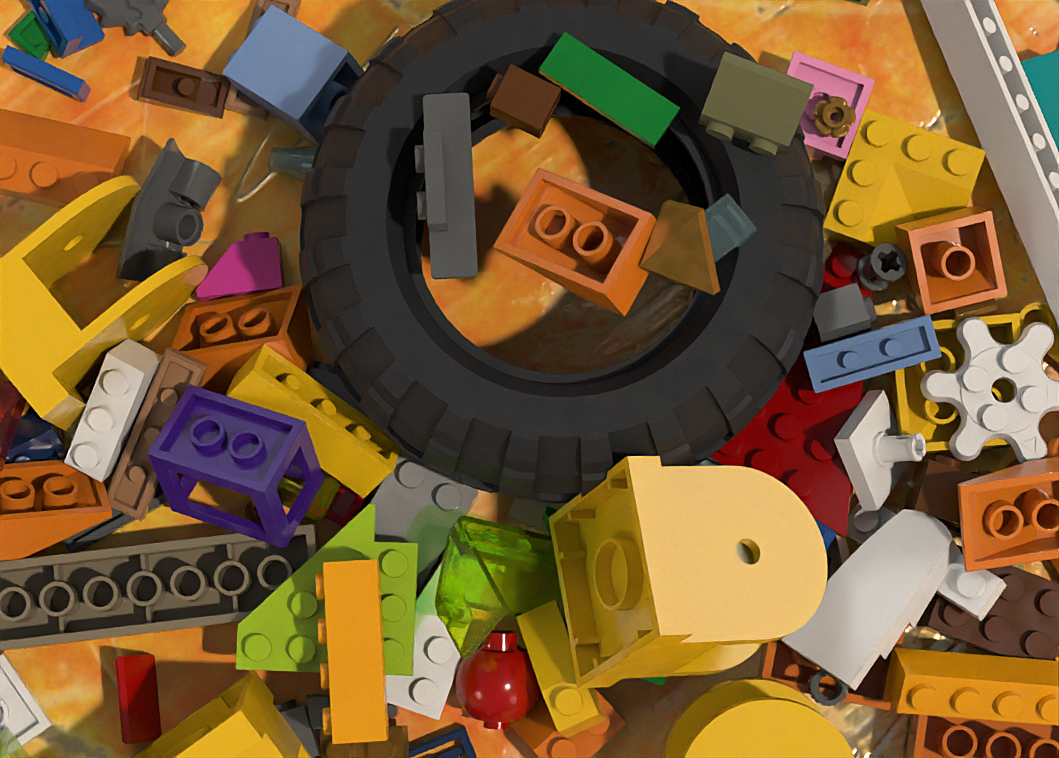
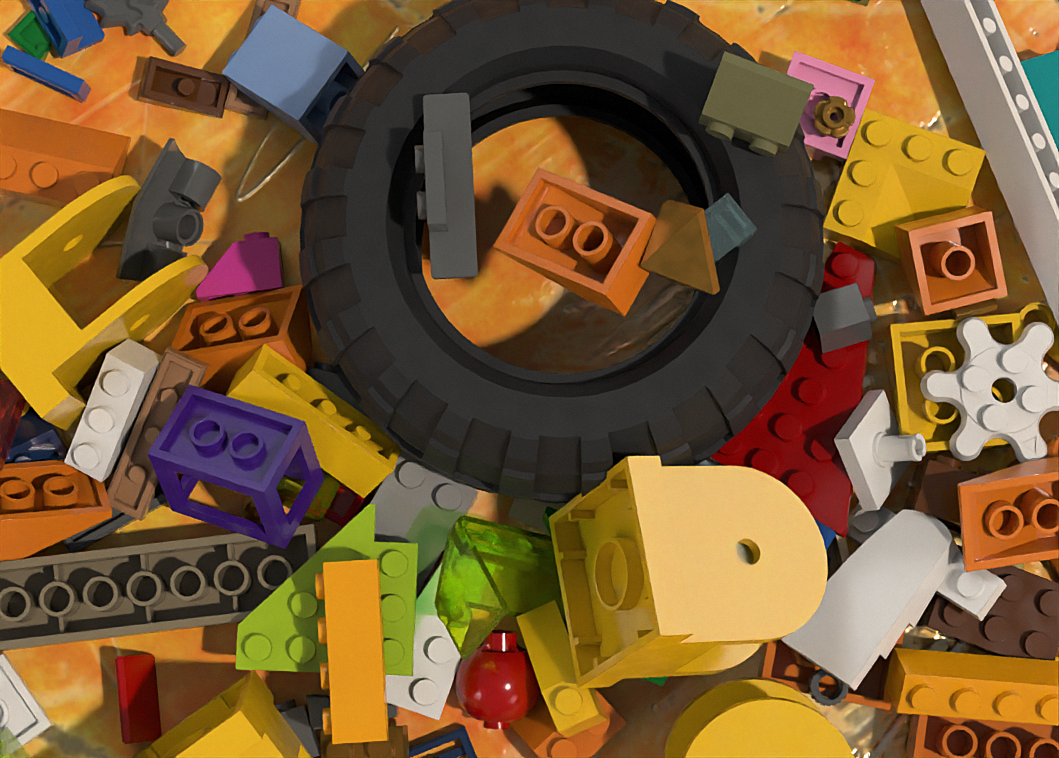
clear light blue cone [268,146,318,183] -> none
reddish brown brick [486,64,561,139] -> none
green tile [539,32,680,149] -> none
medium blue plate [802,314,942,394] -> none
dark grey bush [855,243,907,292] -> none

